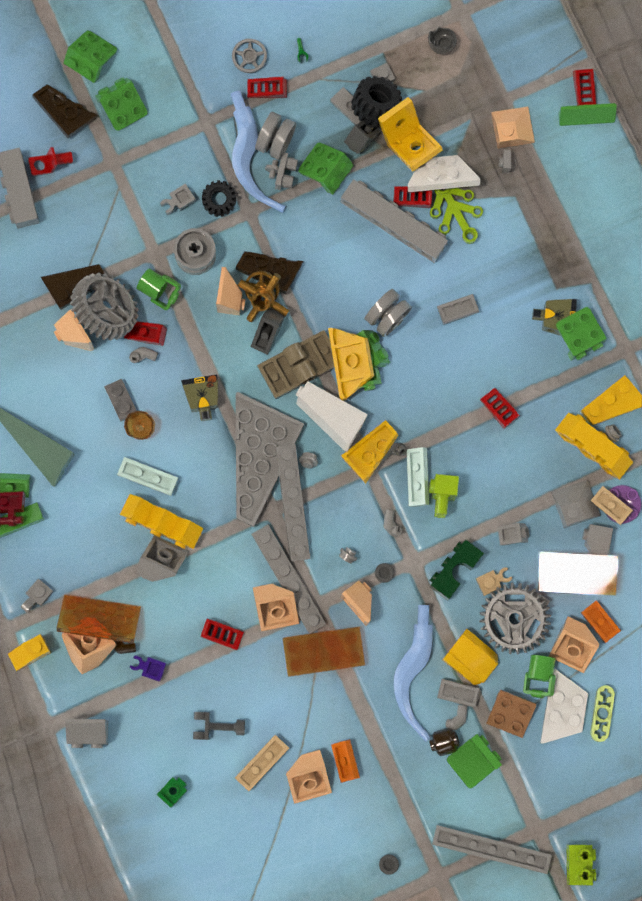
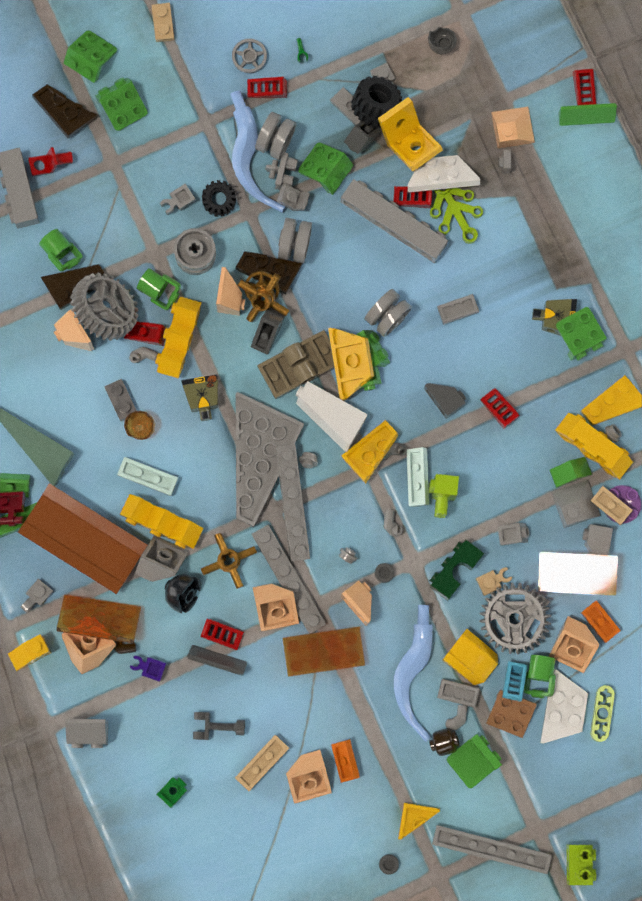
none -> dark orange hinge [18,483,148,594]
none -> bright green piece [39,229,83,271]
none -> tan plate [151,3,174,42]
none -> yellow brick [155,296,202,379]
none -> black cylinder [164,574,201,614]
none -> dark grey slope [187,645,247,676]
none -> pearl gold bar [200,533,257,589]
none -> light grey bracket [276,184,310,211]
none -> light grey wheel [278,217,312,263]
none -> yellow tile [398,803,440,840]
none -> dark grey slope [424,383,466,419]
none -> medium azure slope [502,661,528,702]
none -> bright green slope [549,457,592,488]

